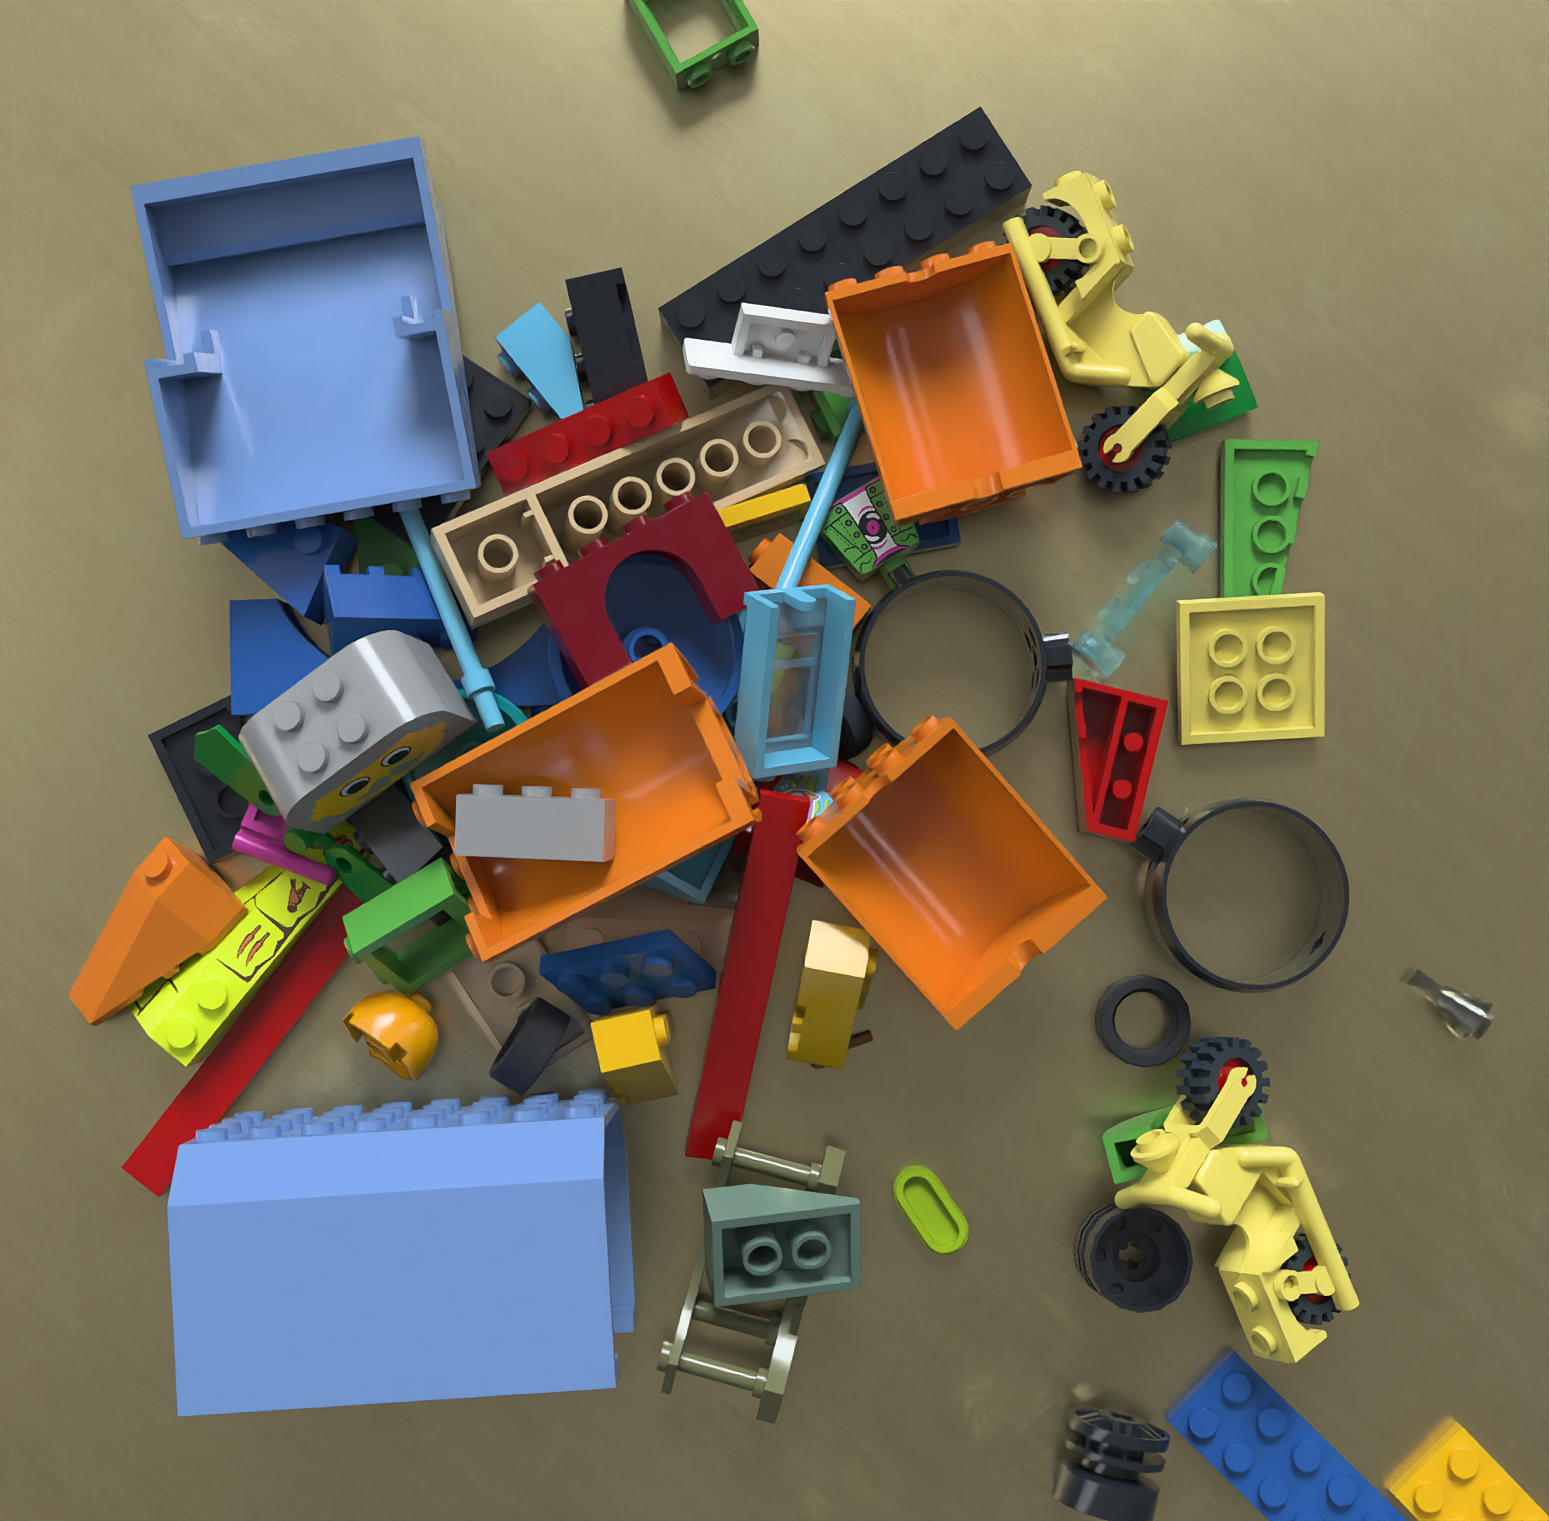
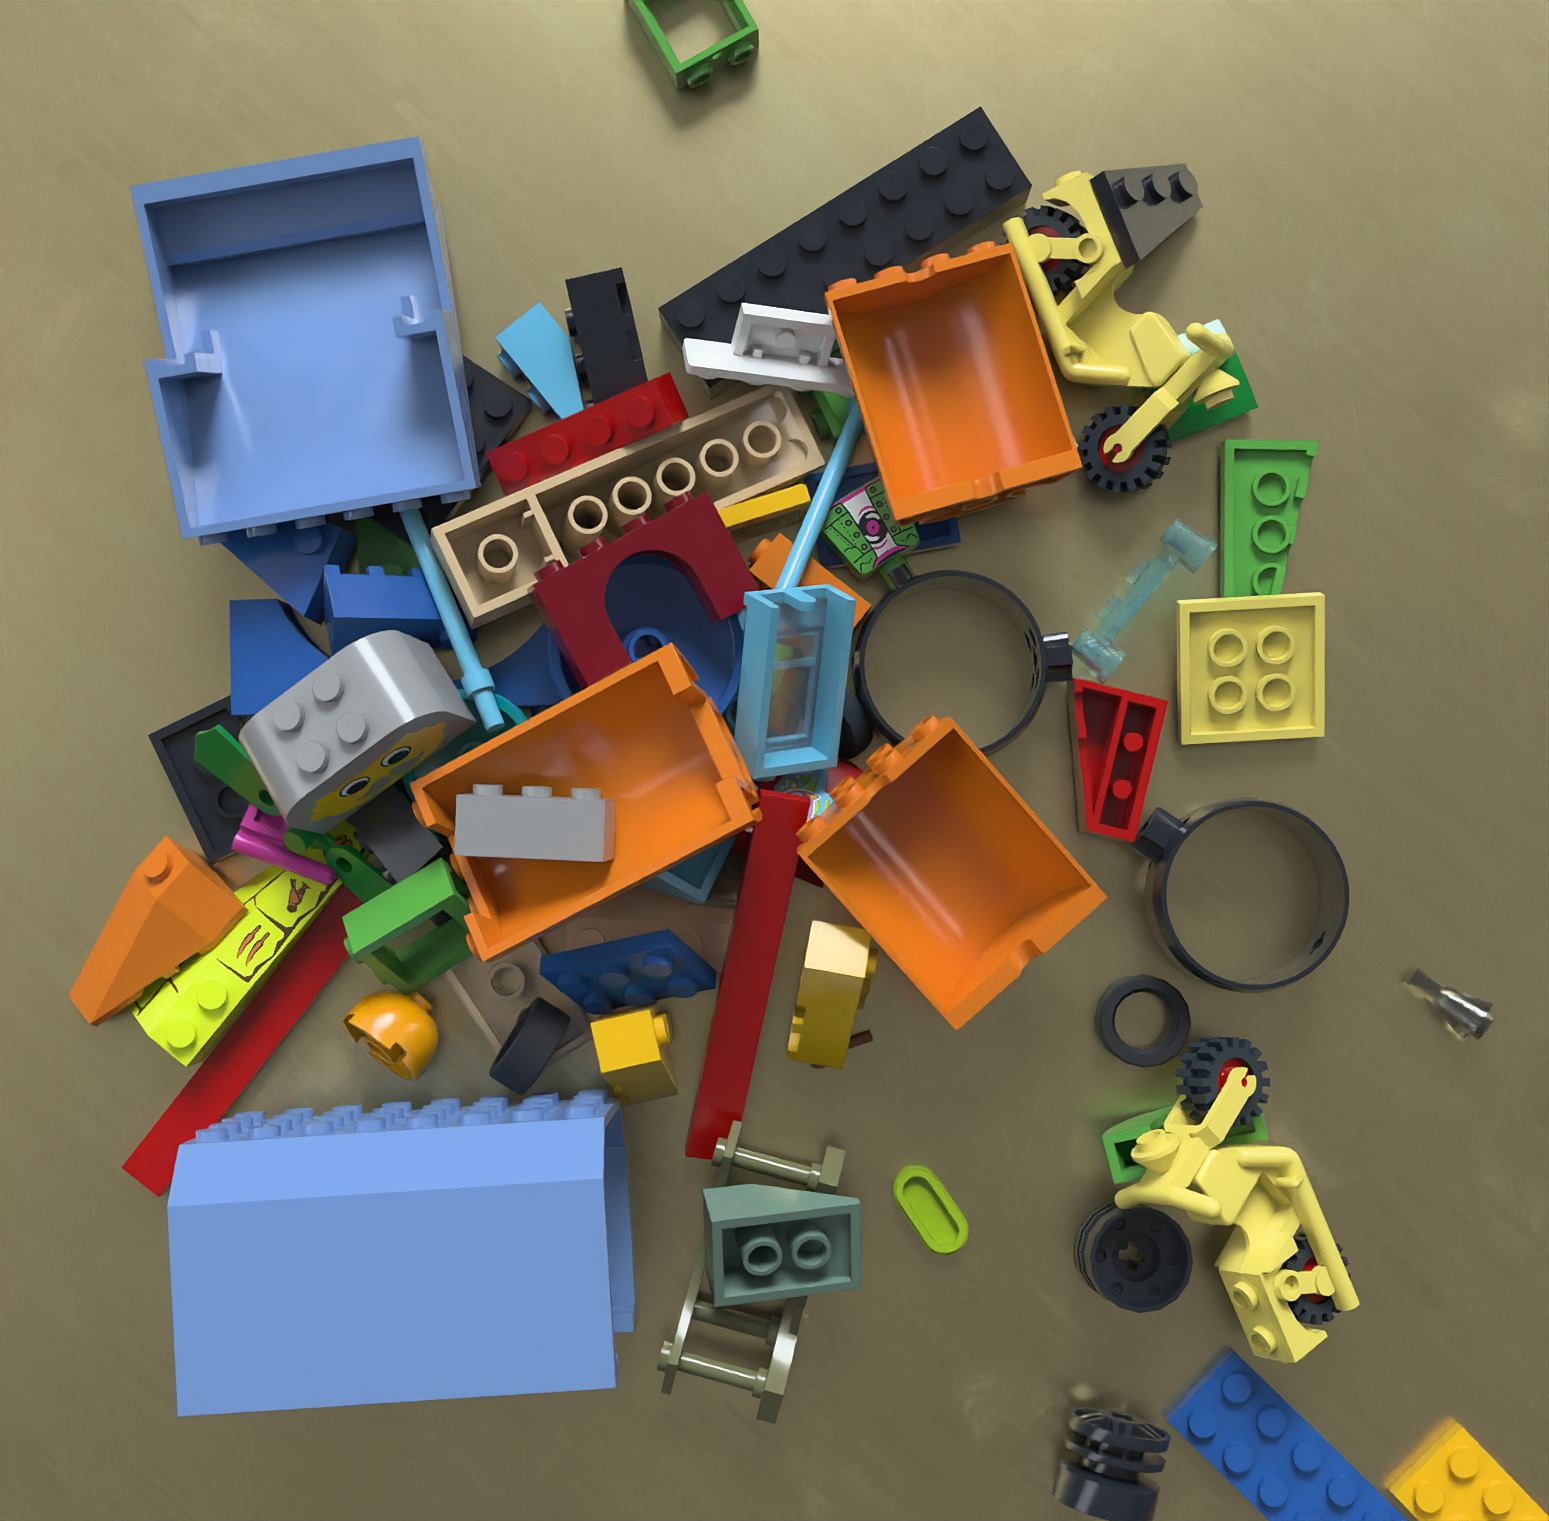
none -> wing [1090,163,1203,269]

